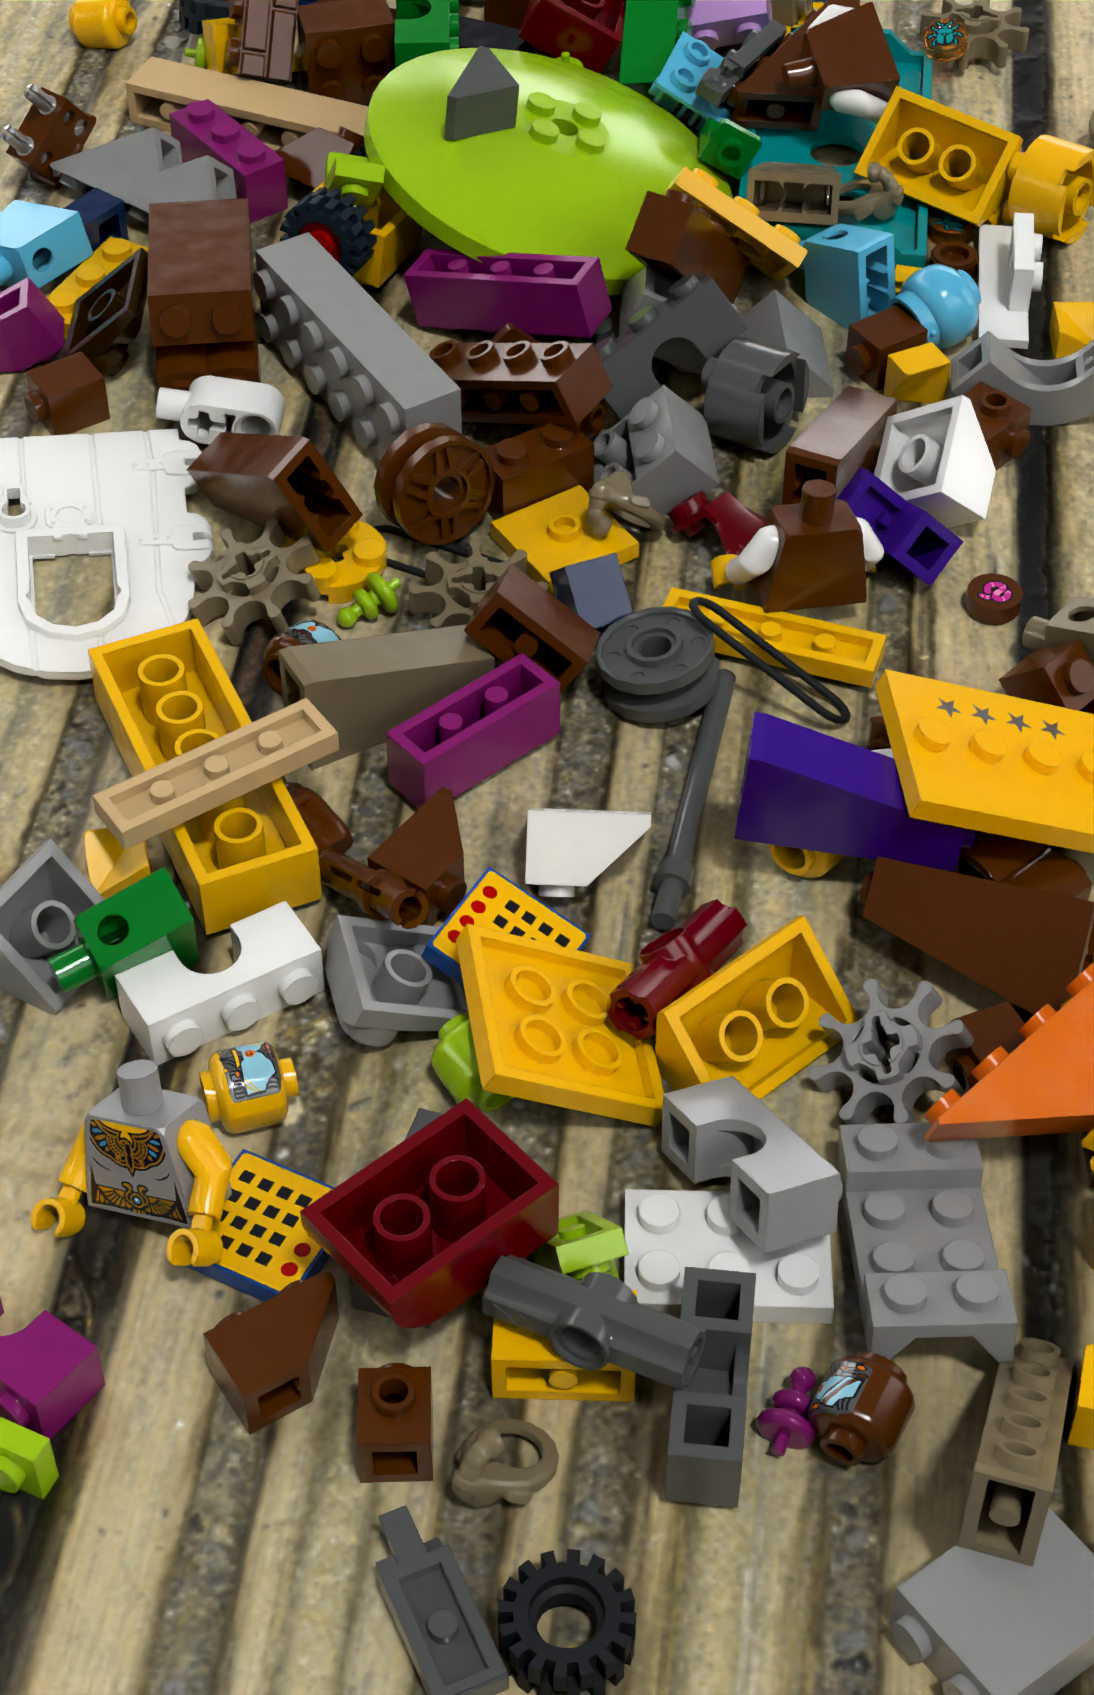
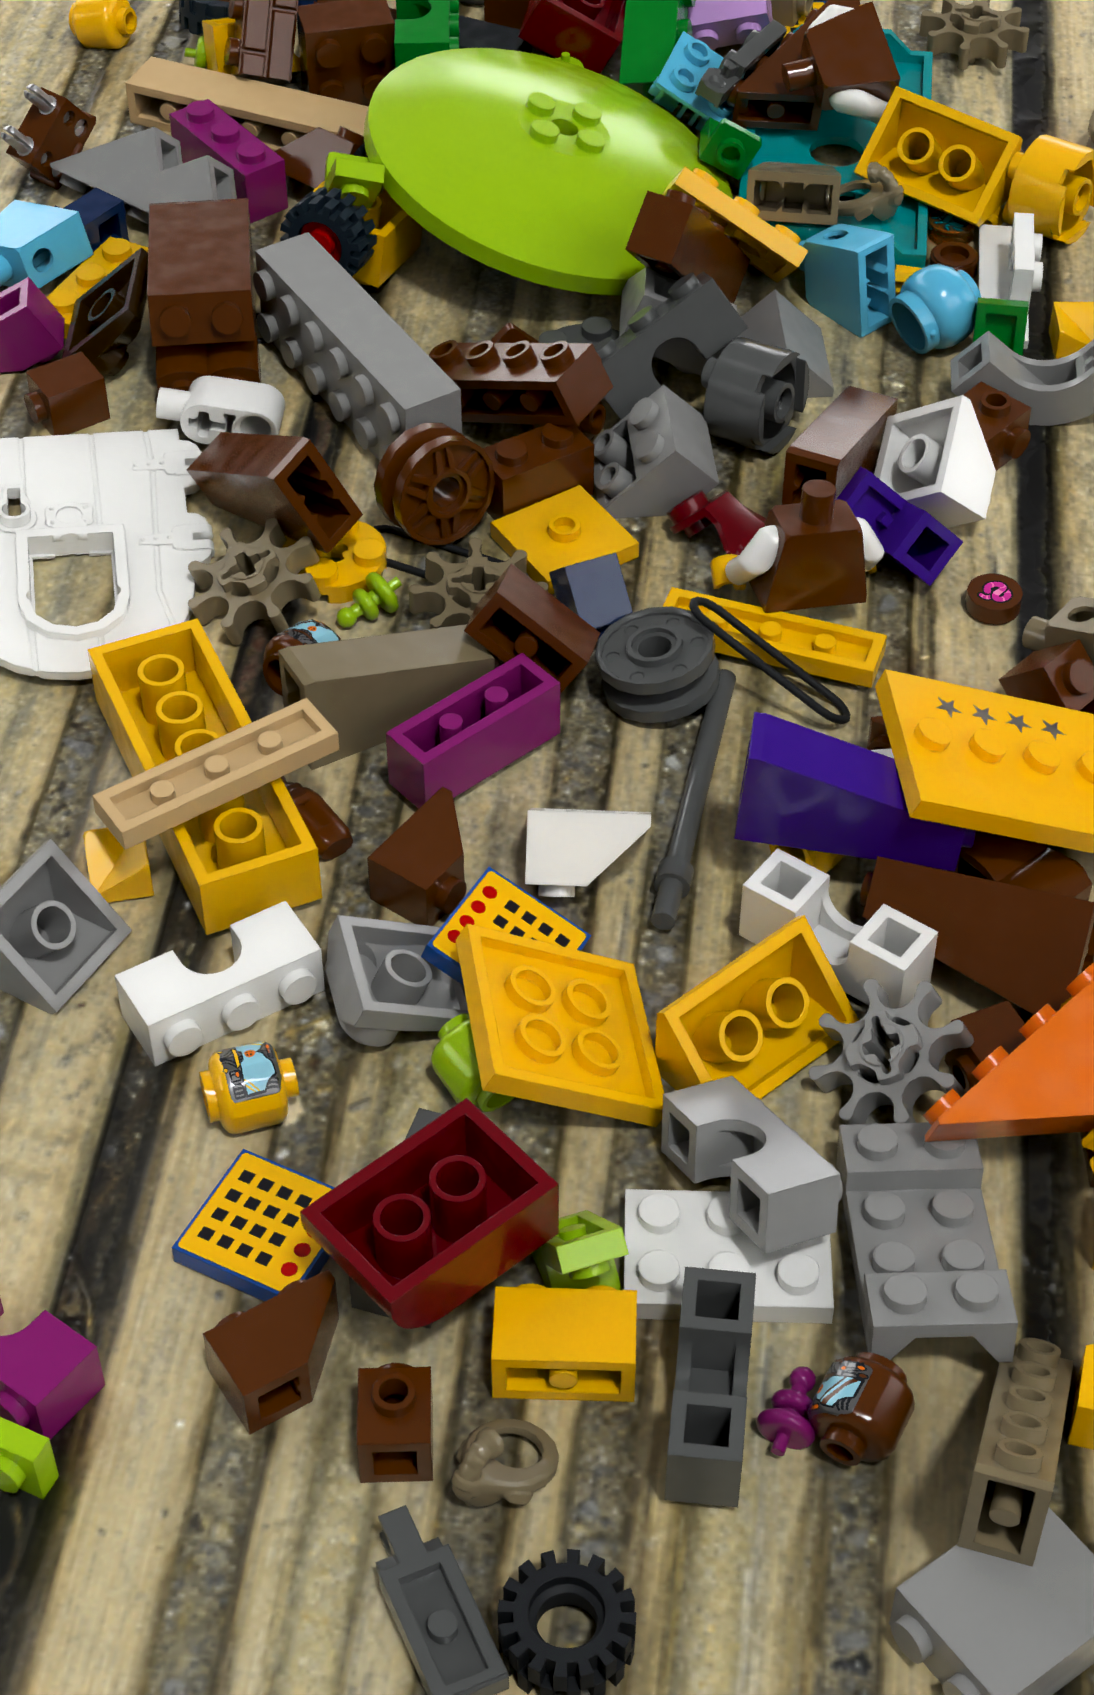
torso [31,1059,232,1267] -> none
green torso [47,867,199,999] -> none
reddish brown pin [318,848,429,929] -> none
magenta brick [403,248,612,339] -> none
dark grey slope [444,45,519,141] -> none
dark grey piece [482,1254,707,1390] -> none
dark tan piece [587,471,668,537] -> none
dark red piece [607,899,747,1040] -> none
reddish brown brick [845,305,928,391] -> none
yellow slope [884,342,951,403] -> none
clear orange tile [923,18,968,62] -> none
none -> white arch [739,848,938,1009]
none -> green bracket [973,297,1029,356]

